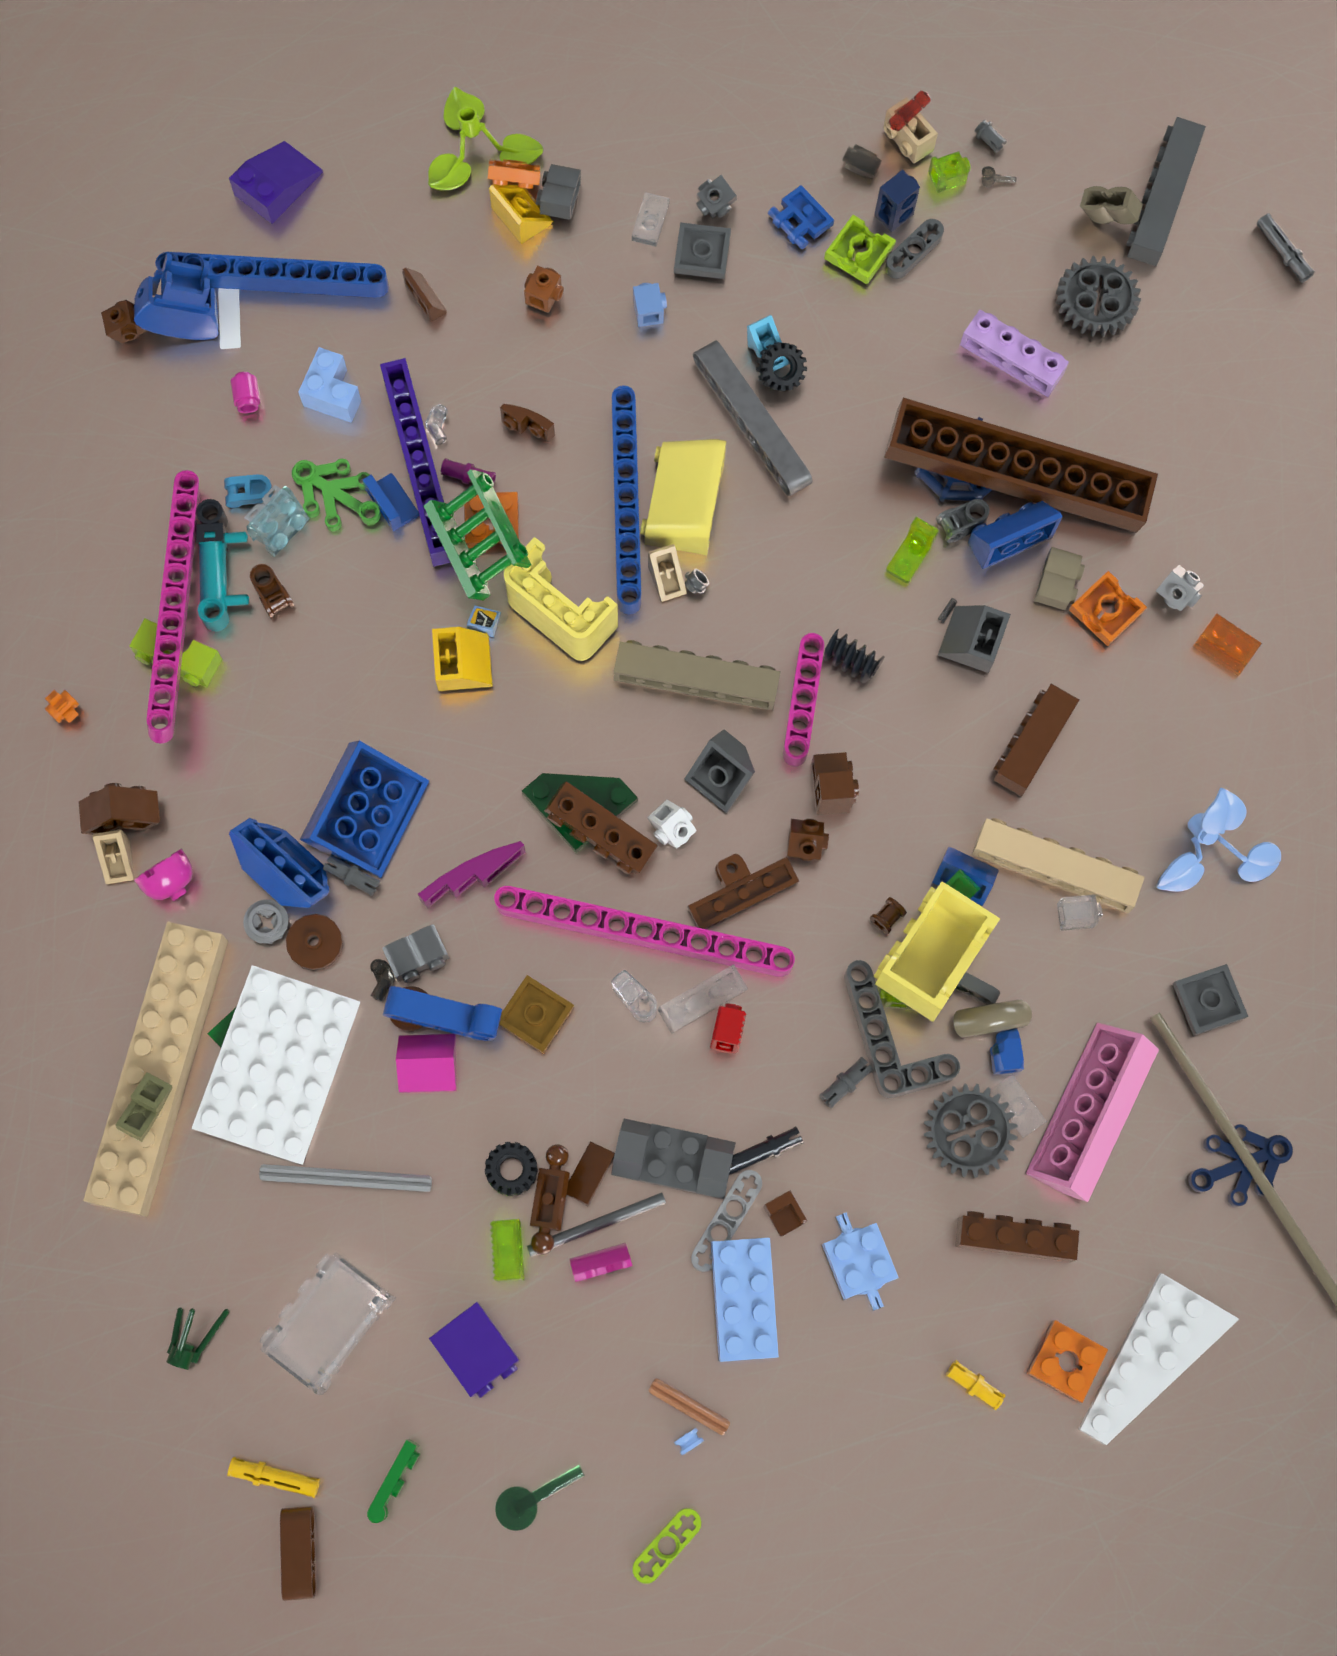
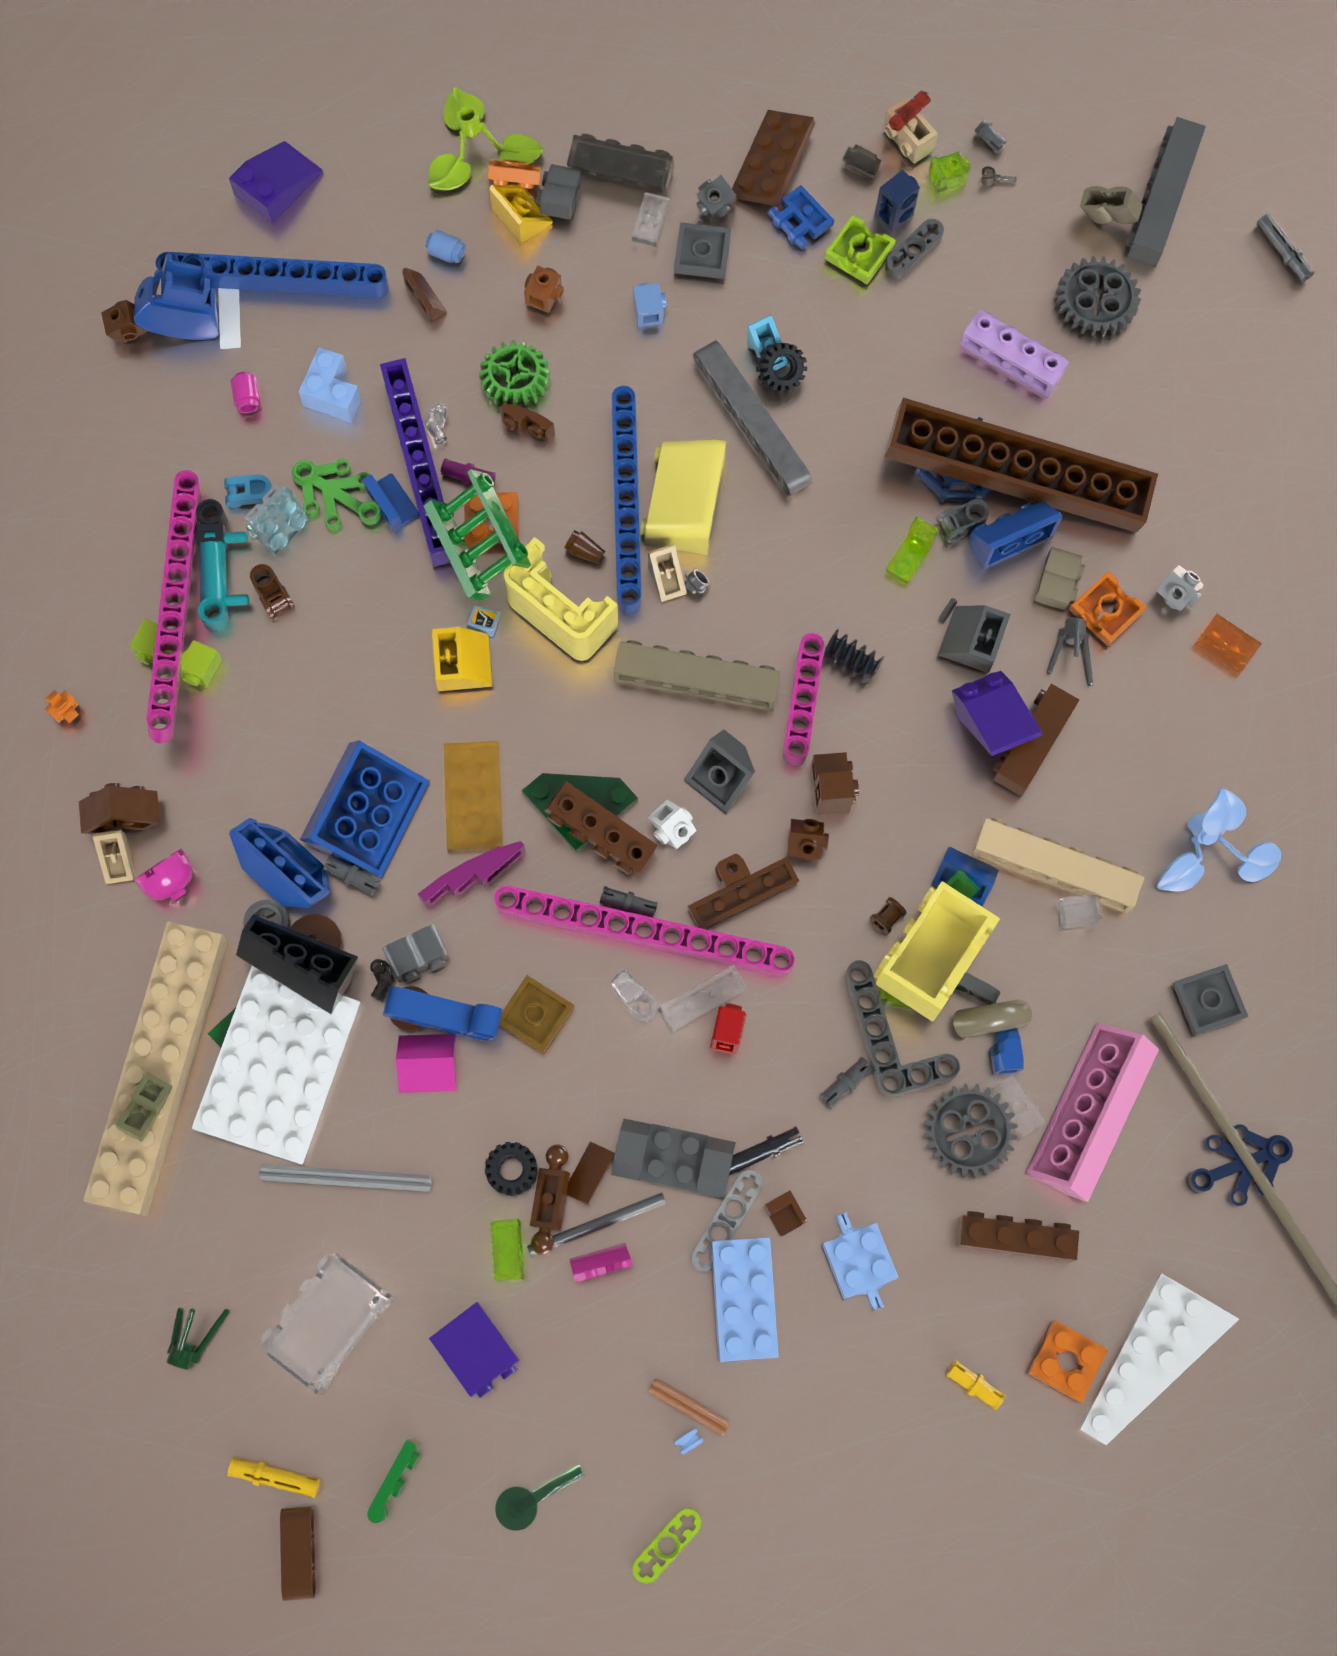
none -> black wedge [236,914,358,1014]
none -> medium blue brick [425,230,466,263]
none -> clear yellow plate [444,741,503,852]
none -> bright green gear [479,340,550,408]
none -> reddish brown cone [564,530,606,565]
none -> clear smoke brick [567,133,675,194]
none -> dark grey pin [599,886,658,918]
none -> reddish brown plate [732,110,816,206]
none -> dark purple slope [952,670,1042,756]
none -> dark grey plant [1047,618,1093,686]

